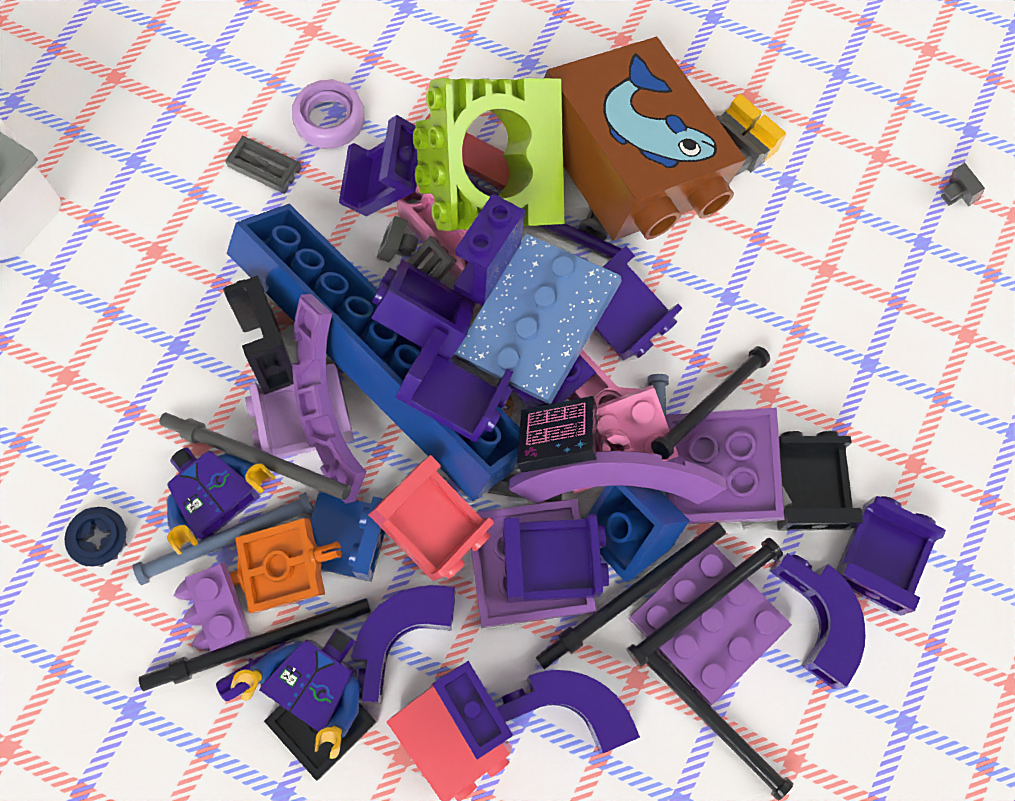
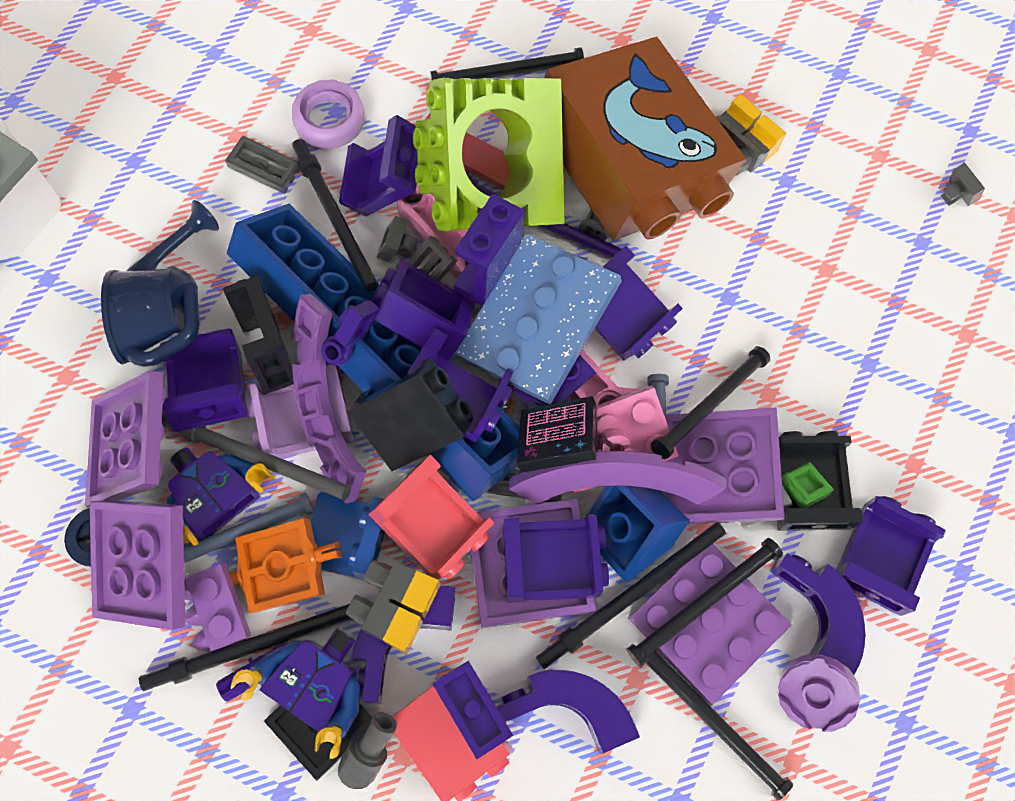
none -> medium lavender plate [85,370,166,507]
none -> medium lavender plate [90,500,186,630]
none -> dark blue piece [101,200,219,367]
none -> dark purple panel [160,328,248,433]
none -> black bar [292,139,379,292]
none -> dark purple plate [321,300,381,366]
none -> dark grey arm [338,712,397,789]
none -> hips [346,560,440,655]
none -> black panel [347,357,474,472]
none -> black bar [430,47,584,80]
none -> medium lavender tile [778,654,861,732]
none -> bright green tile [782,462,834,508]

